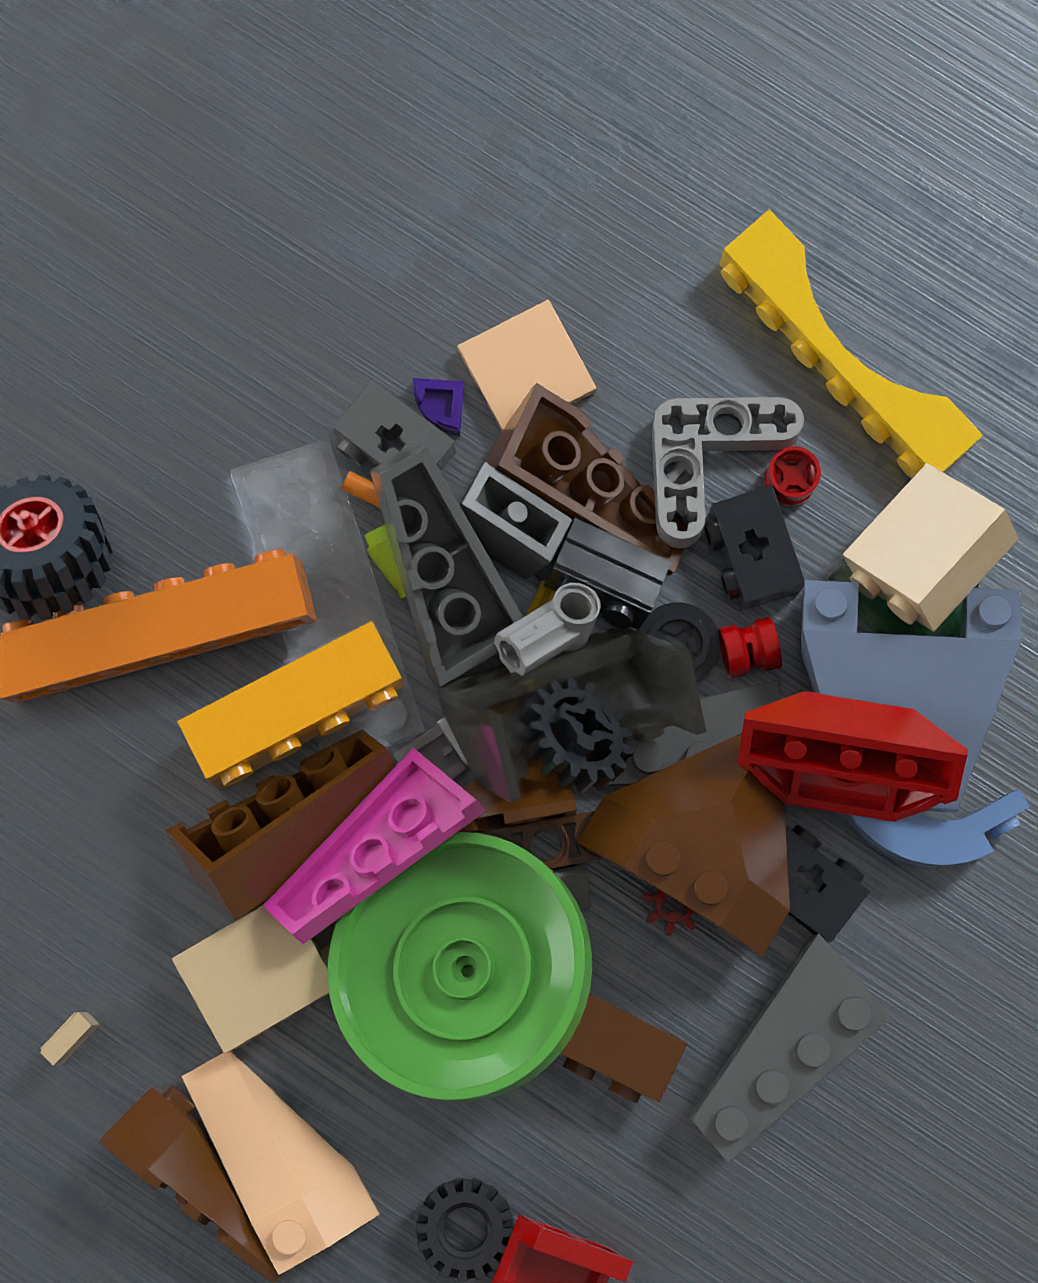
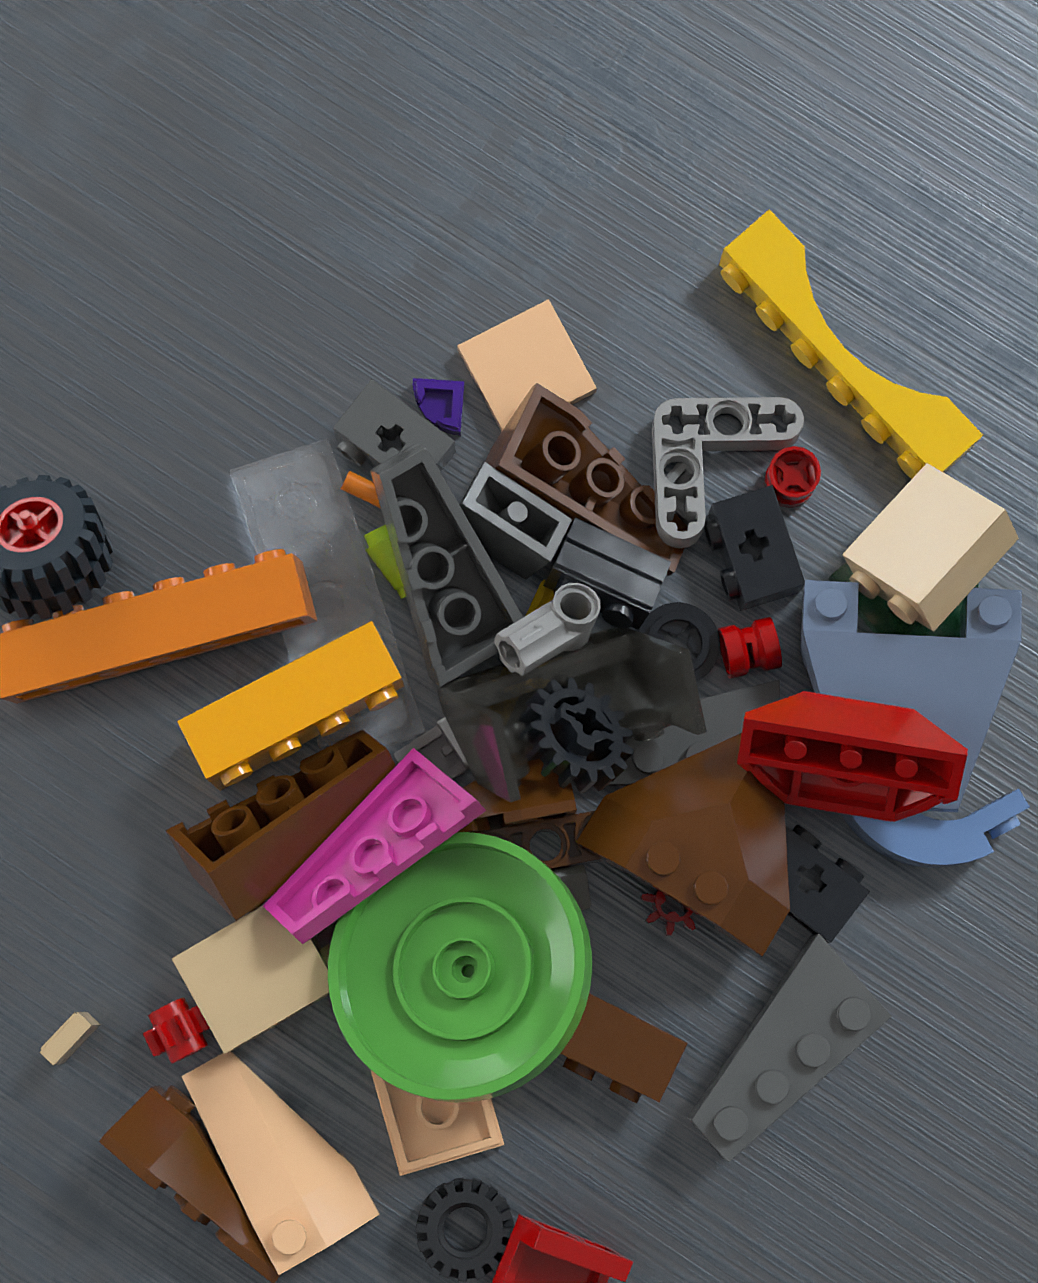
none -> red gear [142,997,210,1064]
none -> light nougat tile [371,1070,504,1176]

